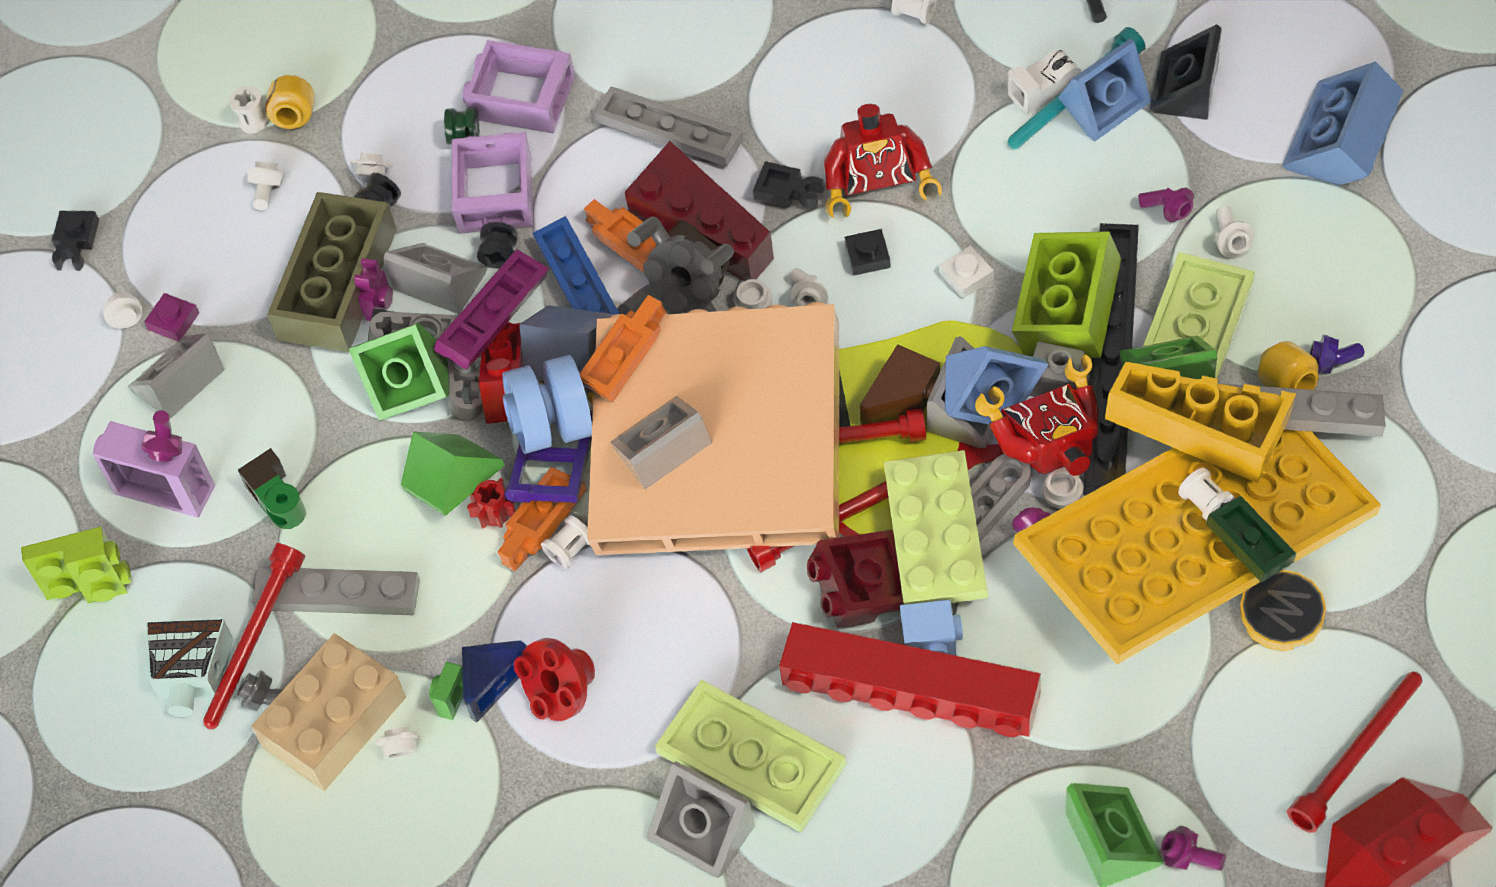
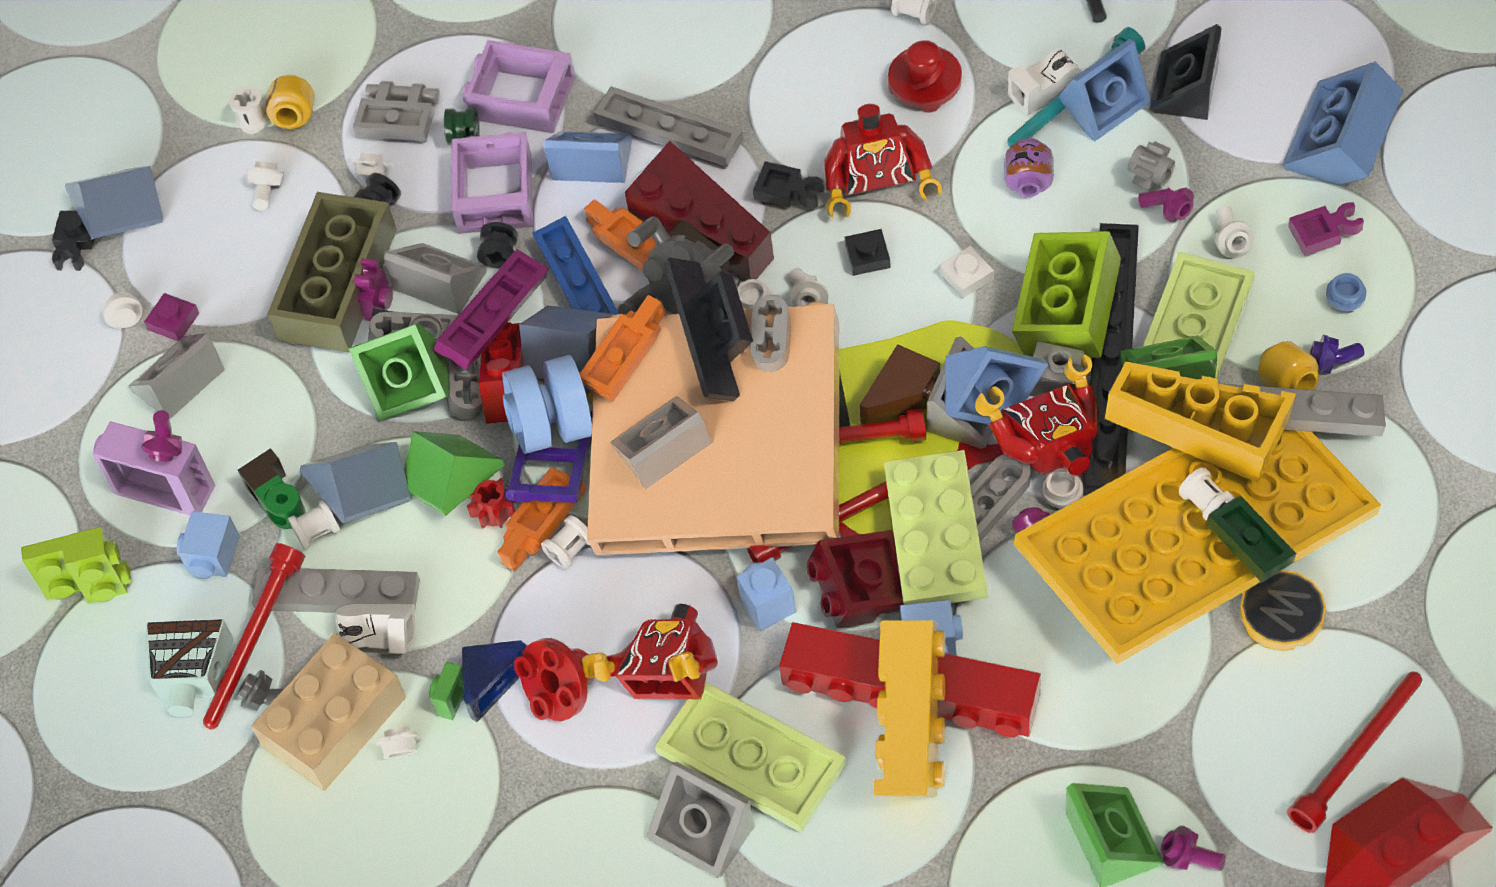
none -> sand blue slope [65,166,163,239]
none -> light blue brick [177,511,240,578]
none -> white bush [288,500,340,549]
none -> sand blue slope [300,442,411,524]
none -> white leg [336,604,417,654]
none -> light grey plate [353,81,440,141]
none -> medium blue slope [544,131,632,183]
none -> red torso [582,603,718,699]
none -> black bracket [664,257,753,401]
none -> light blue brick [736,557,796,631]
none -> light grey beam [750,295,791,372]
none -> yellow wedge [874,620,945,797]
none -> red plate [888,40,962,112]
none -> medium lavender head [1004,138,1054,197]
none -> light grey gear [1127,141,1176,190]
none -> magenta plate [1288,202,1364,256]
none -> medium blue plate [1326,273,1367,311]

